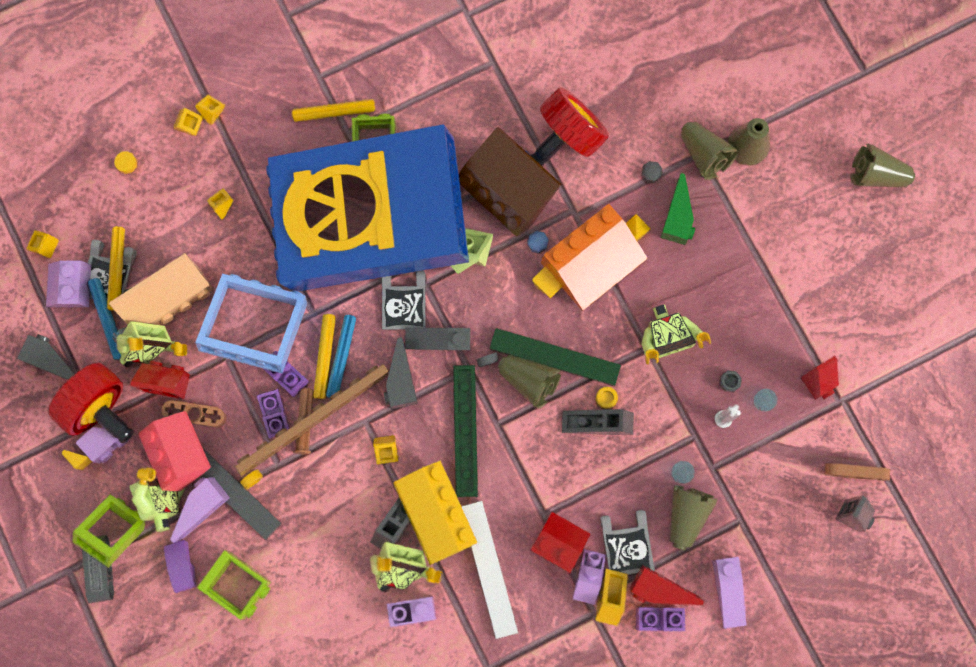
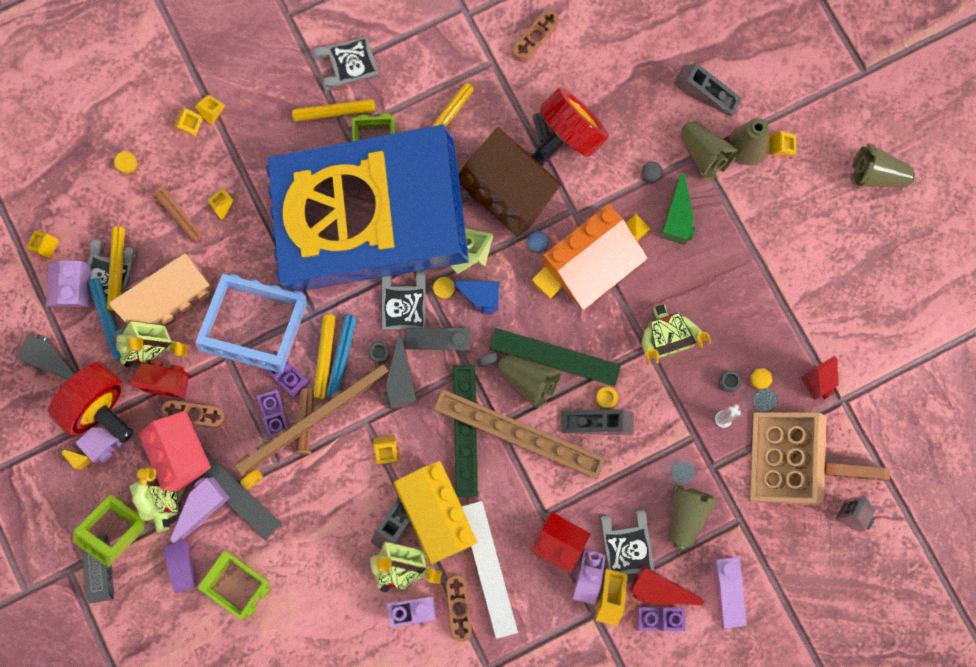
none -> nougat axle [152,186,202,243]
none -> flag [313,37,379,91]
none -> dark grey tile [368,341,390,364]
none -> yellow axle [432,83,474,127]
none -> yellow tile [433,277,455,300]
none -> medium nougat plate [434,389,606,480]
none -> nougat beam [446,575,472,642]
none -> blue slope [455,280,499,315]
none -> nougat beam [513,10,559,62]
none -> dark grey axle [533,112,550,143]
none -> dark grey slope [673,63,742,116]
none -> yellow tile [750,368,772,390]
none -> light nougat slope [750,413,826,505]
none -> yellow slope [770,131,796,156]

